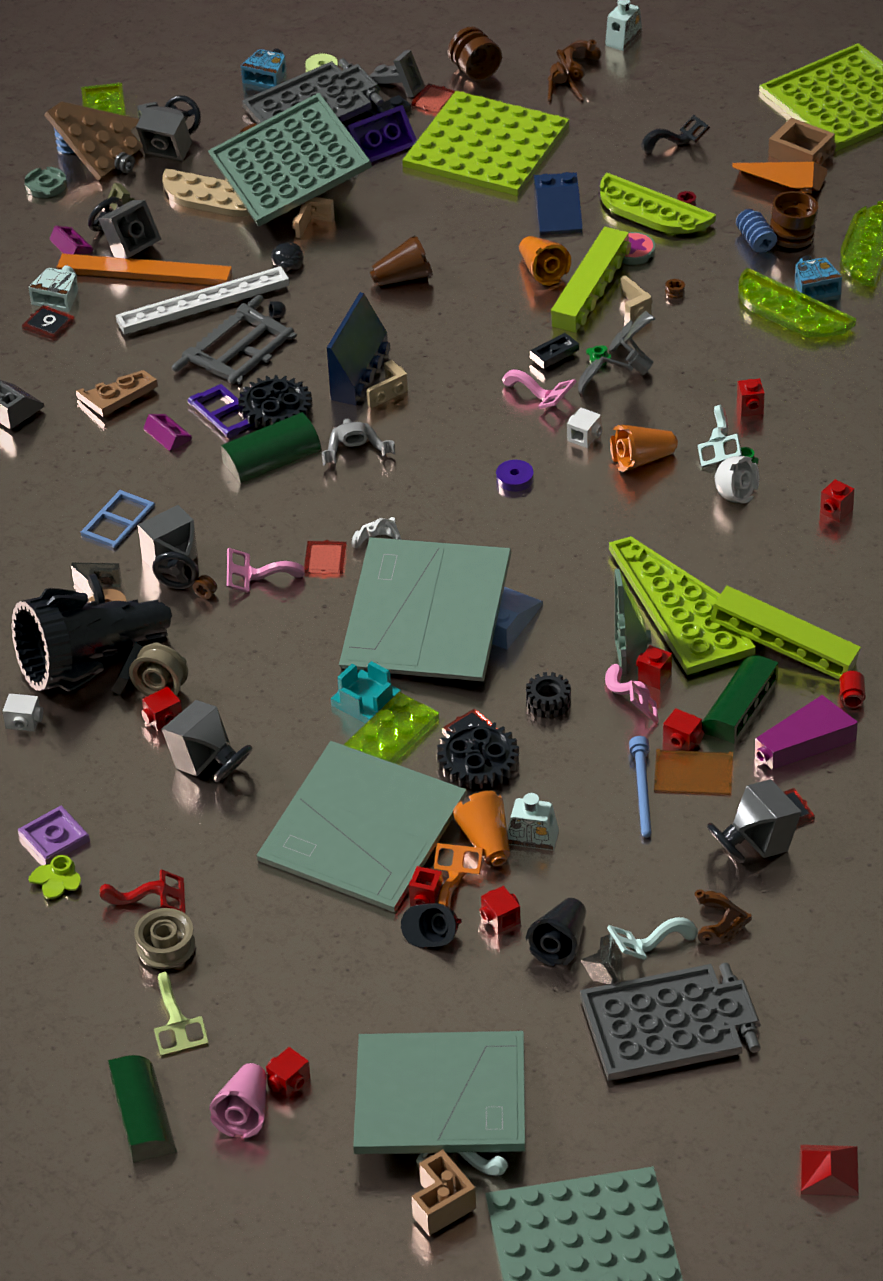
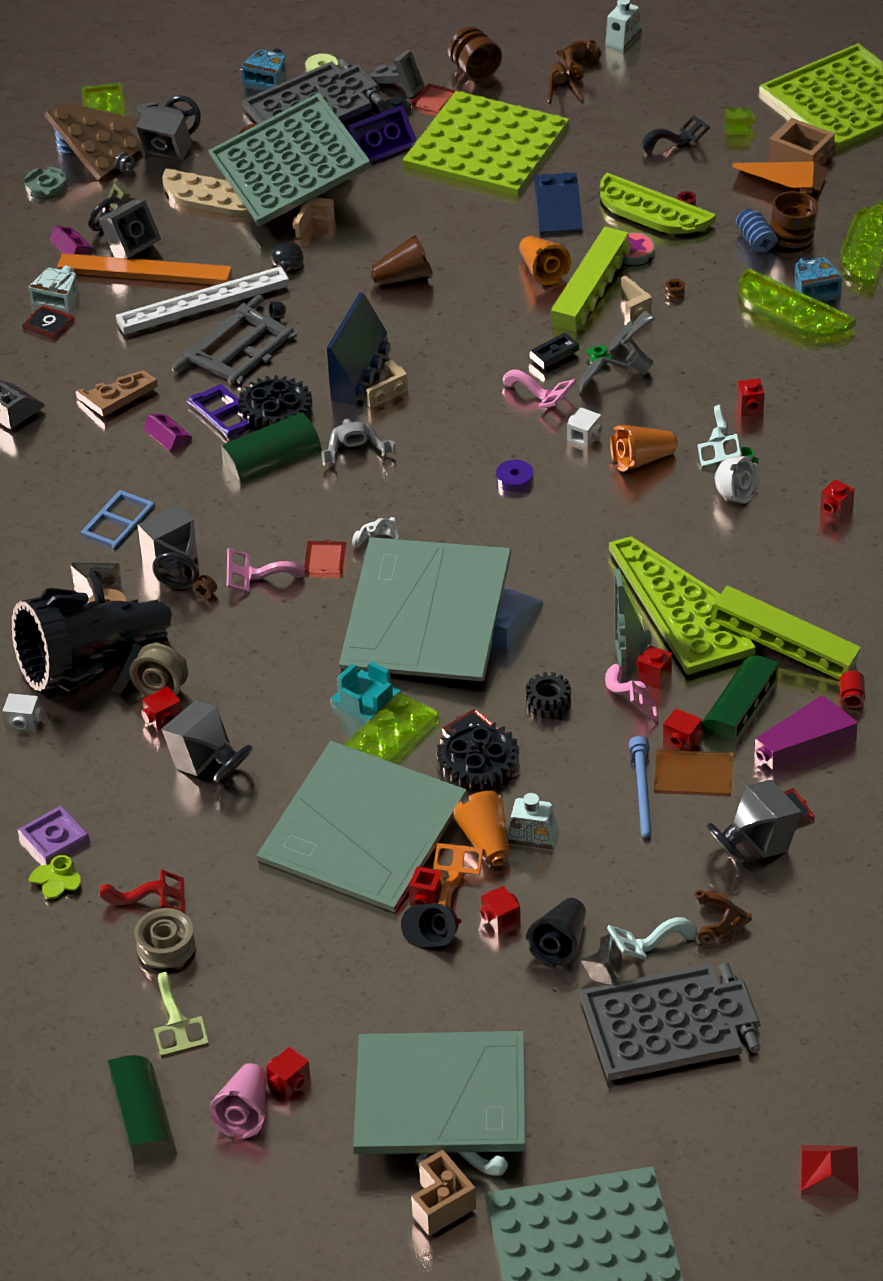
none -> clear neon green brick [724,106,755,135]

